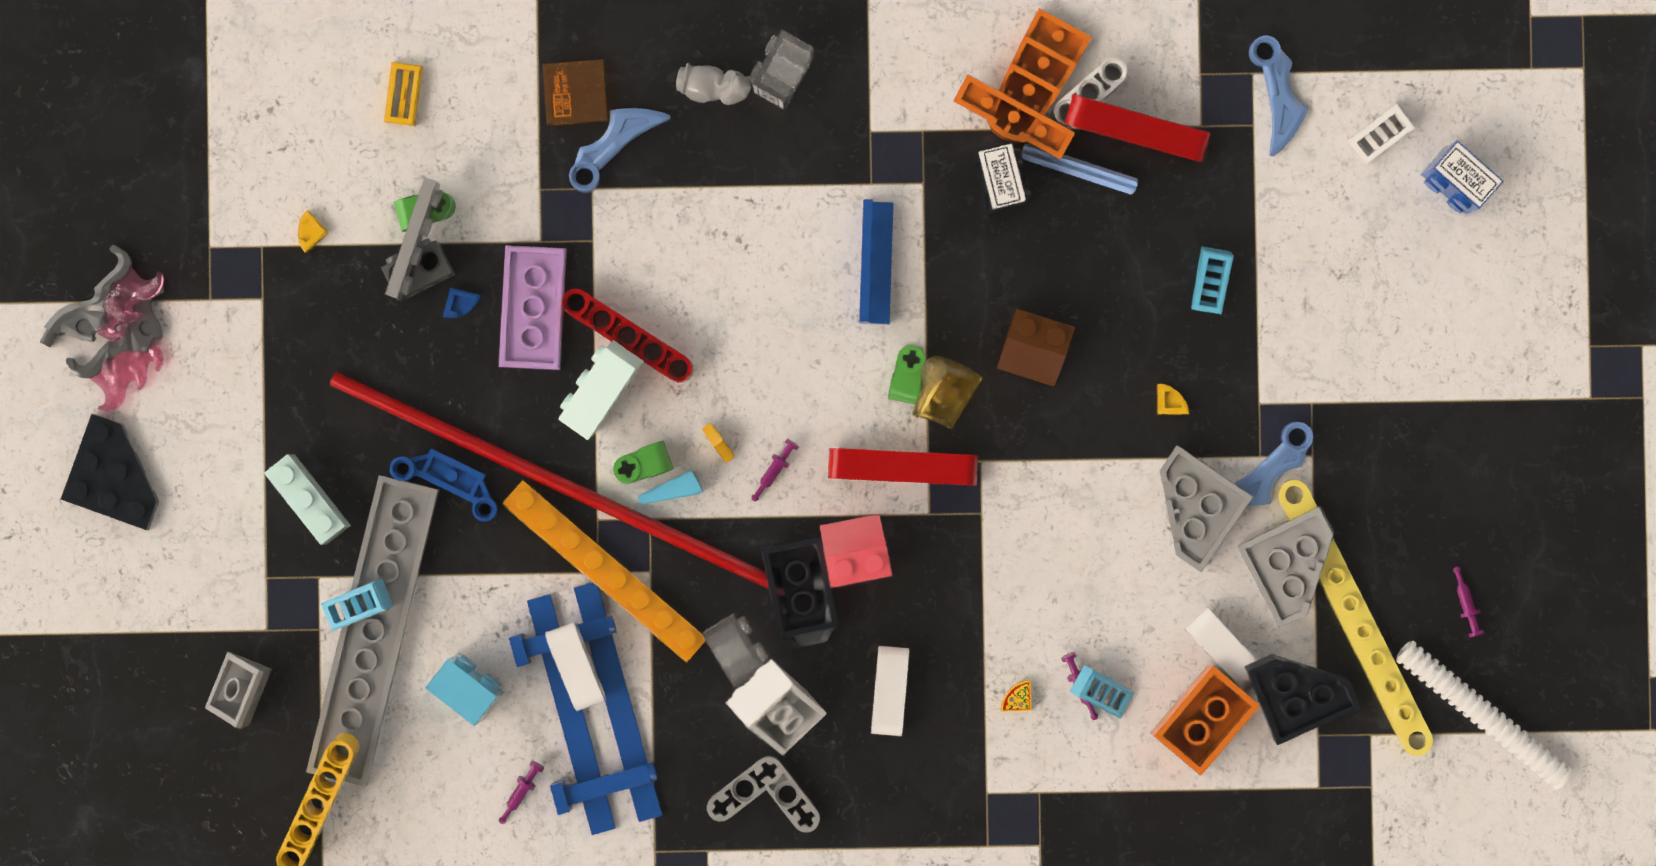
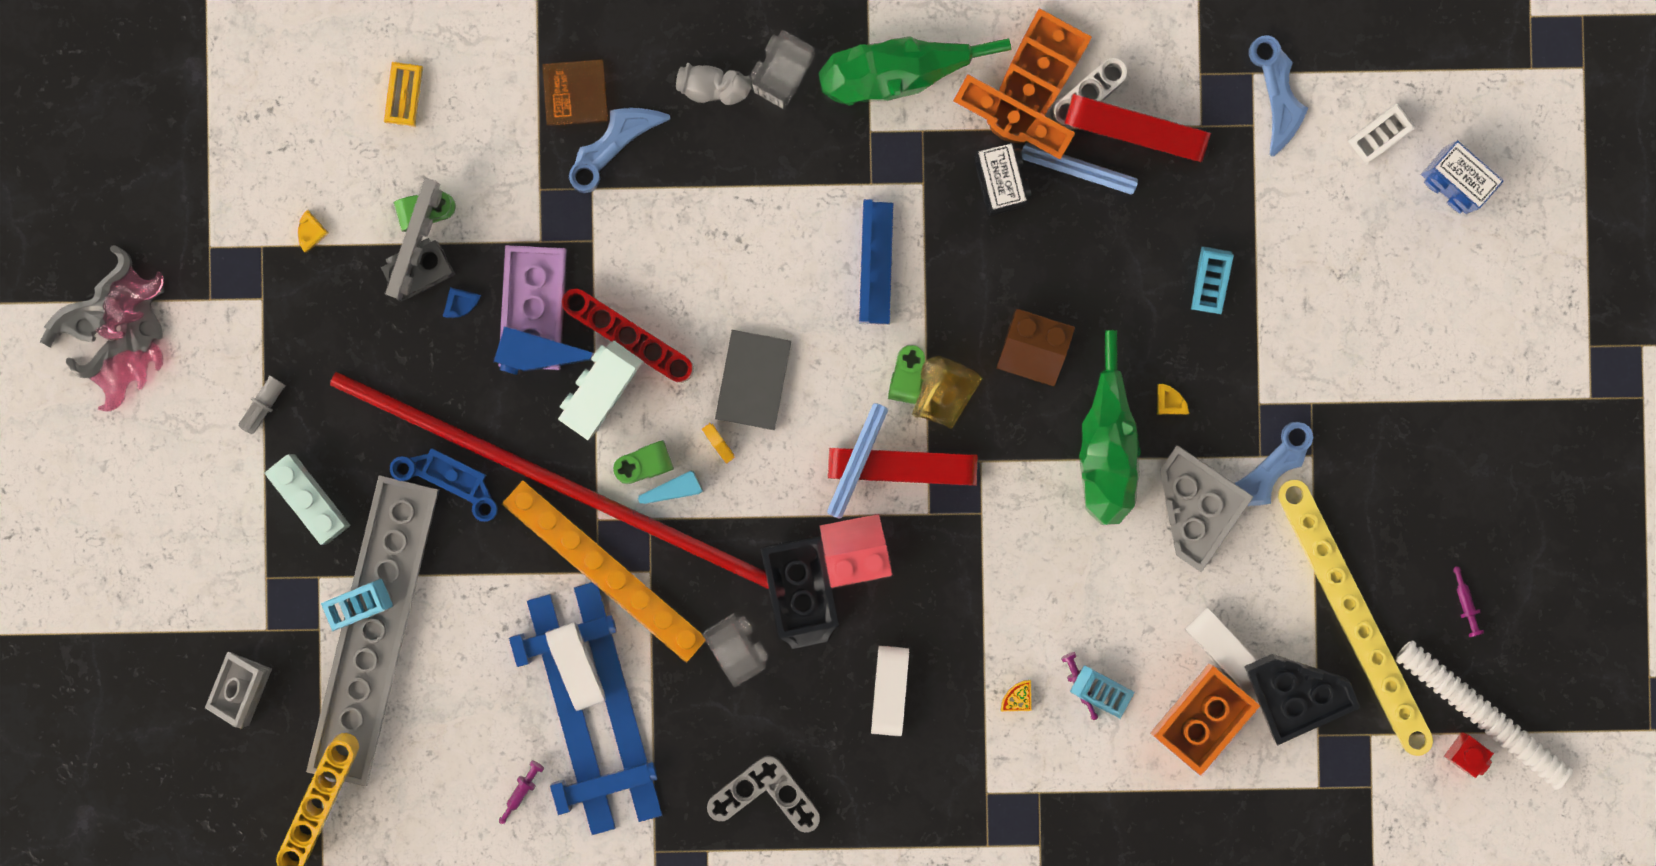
black plate [60,414,159,530] -> none
medium azure brick [426,655,504,726] -> none
white brick [726,660,827,755] -> none
magenta piece [751,438,799,502] -> none
light grey plate [1237,506,1334,628] -> none
none -> light grey axle [238,375,286,434]
none -> blue slope [494,326,594,375]
none -> dark grey tile [715,330,792,430]
none -> green piece [818,36,1012,106]
none -> light blue axle [827,403,888,518]
none -> green piece [1079,330,1141,525]
none -> red brick [1443,732,1494,778]

